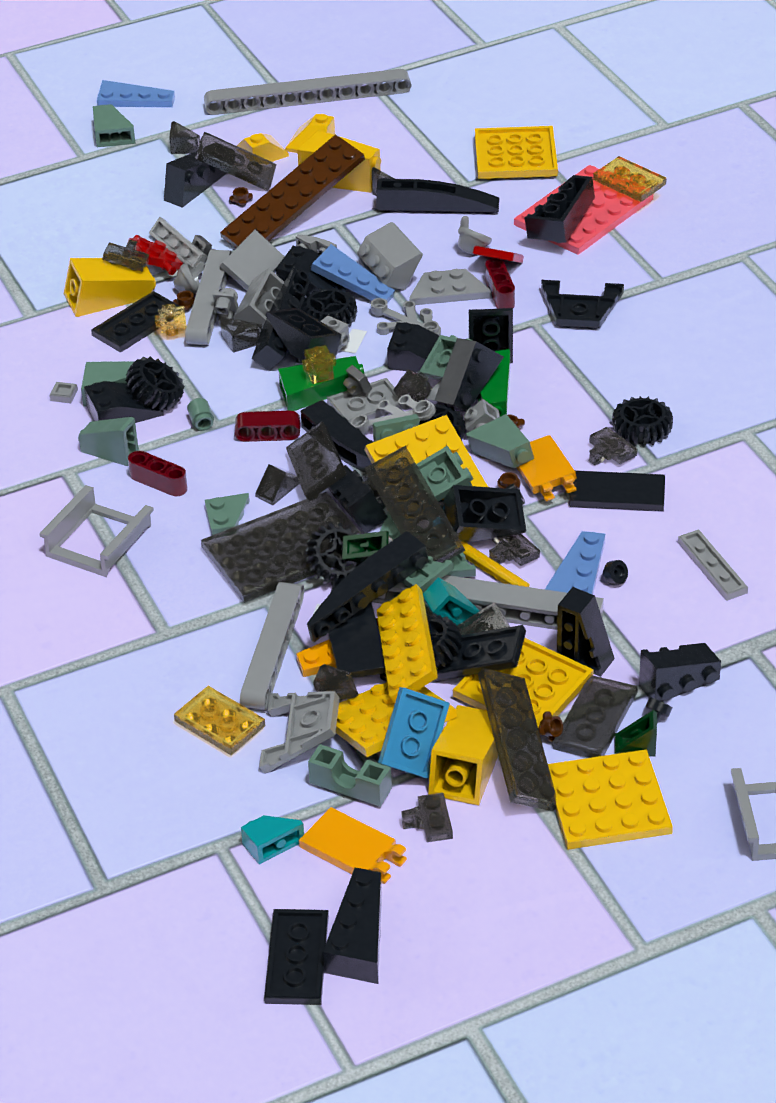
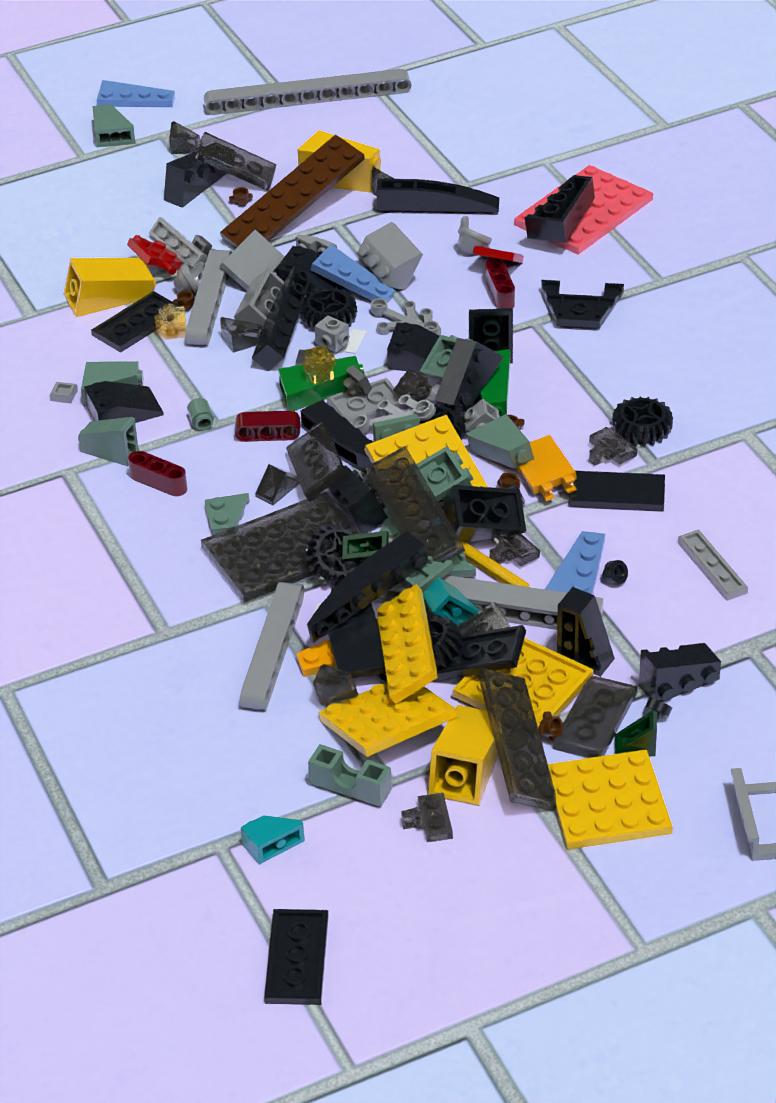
light grey piece [39,485,154,578] -> none
clear smoke hinge [102,239,149,272] -> none
black gear [125,356,185,411] -> none
clear yellow plate [174,685,266,756] -> none
light grey hips [213,288,238,326] -> none
yellow slope [236,133,289,168] -> none
light grey wing [259,691,340,774] -> none
black slope [266,308,342,364] -> none
yellow slope [285,114,335,153] -> none
light orange tile [299,807,407,884] -> none
black wedge [323,867,382,984] -> none
dark azure plate [378,687,450,779] -> none
light grey wing [409,268,491,305] -> none
yellow plate [475,126,558,180] -> none
clear yellow plate [593,156,667,202] -> none

